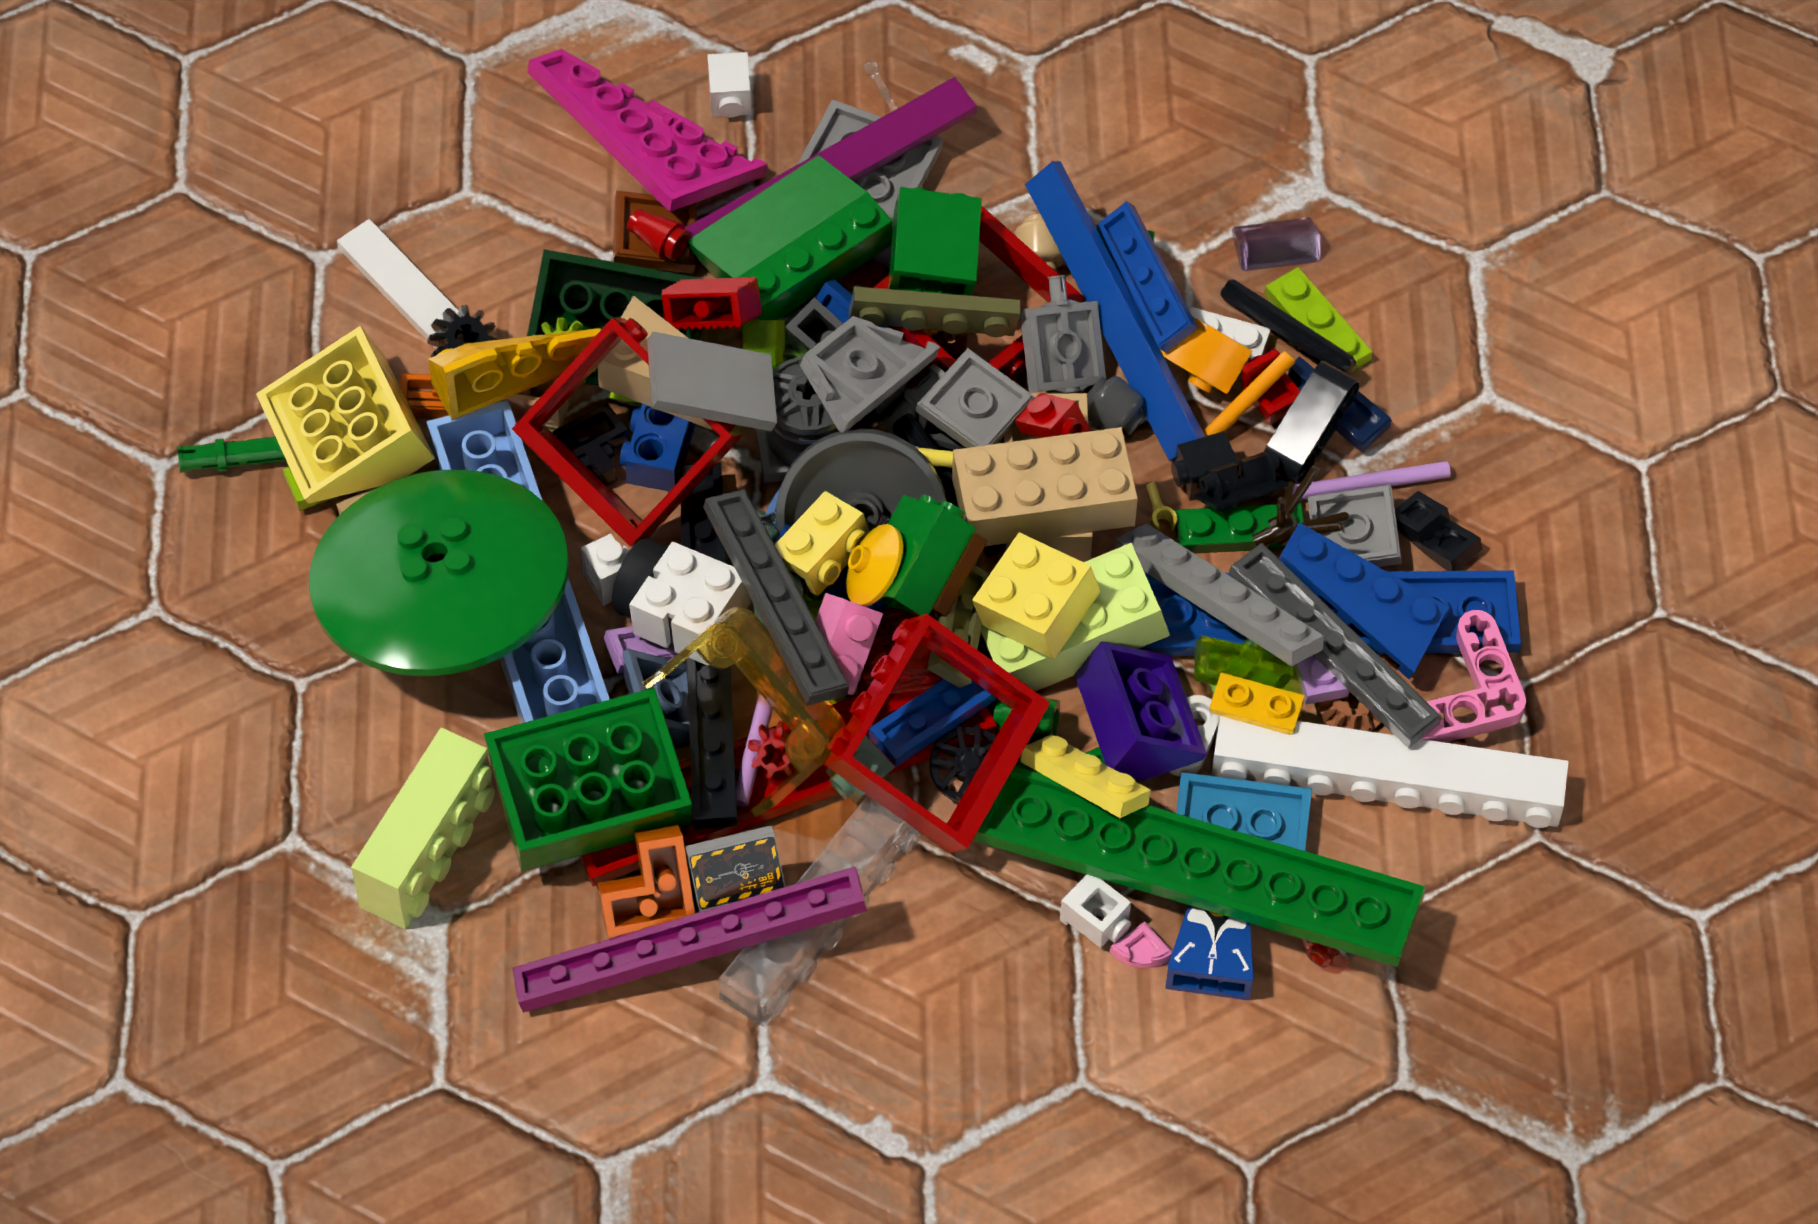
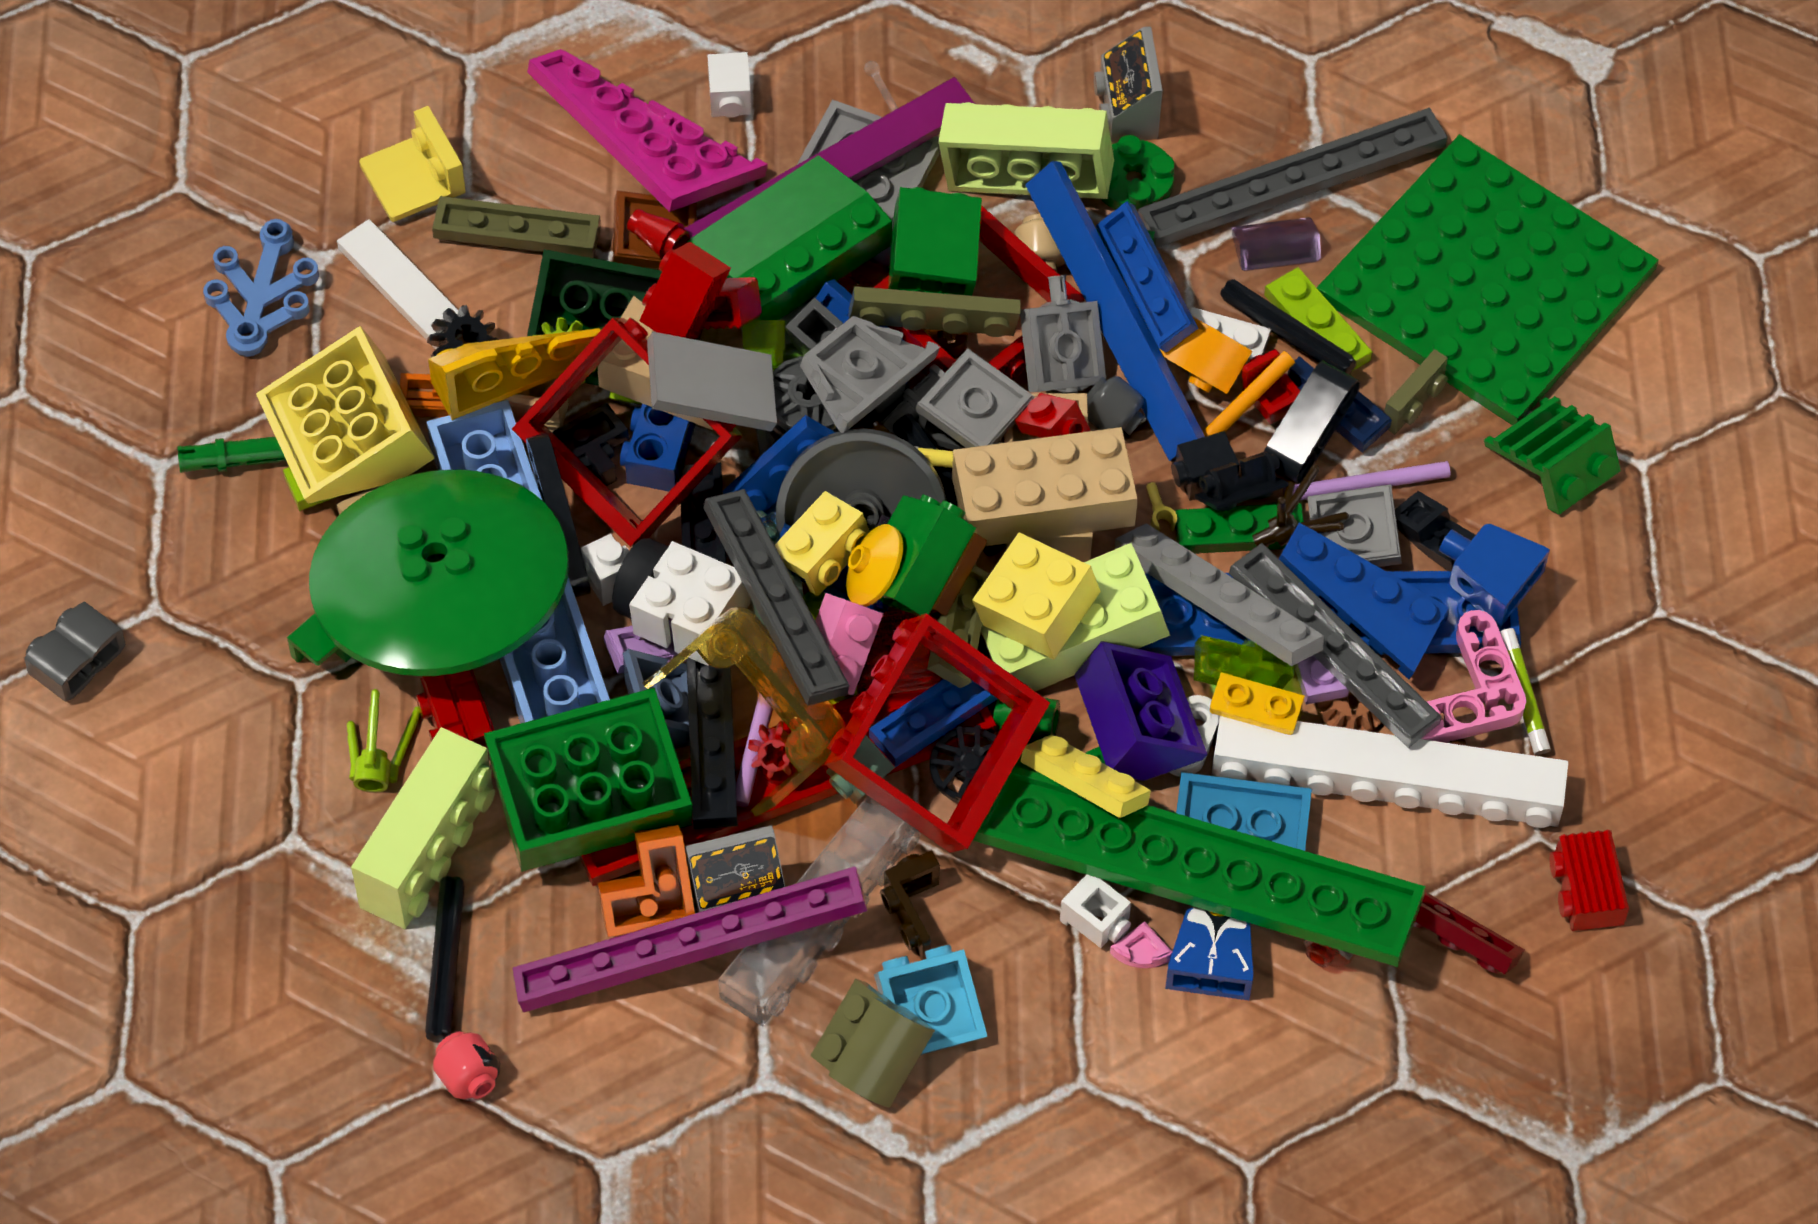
none -> dark grey brick [24,601,126,702]
none -> medium blue plant [203,219,319,357]
none -> green panel [287,613,352,666]
none -> lime plant [347,689,421,792]
none -> light yellow bracket [359,106,466,222]
none -> red brick [416,669,495,756]
none -> black axle [425,876,465,1042]
none -> olive plate [432,196,601,258]
none -> coral head [433,1031,501,1099]
none -> black beam [526,433,591,597]
none -> red brick [639,242,731,339]
none -> blue plate [723,415,836,517]
none -> olive brick [810,979,935,1108]
none -> medium azure plate [874,945,988,1055]
none -> dark brown bracket [880,850,940,960]
none -> yellowish green brick [938,102,1114,199]
none -> slope [1094,26,1163,143]
none -> green plate [1101,135,1174,210]
none -> dark grey plate [1138,107,1448,248]
none -> green plate [1317,134,1659,425]
none -> olive plate [1384,349,1448,434]
none -> dark red plate [1413,892,1525,974]
none -> blue torso [1439,524,1550,628]
none -> green plate [1484,396,1621,515]
none -> bar [1500,628,1551,755]
none -> red brick [1549,829,1629,931]

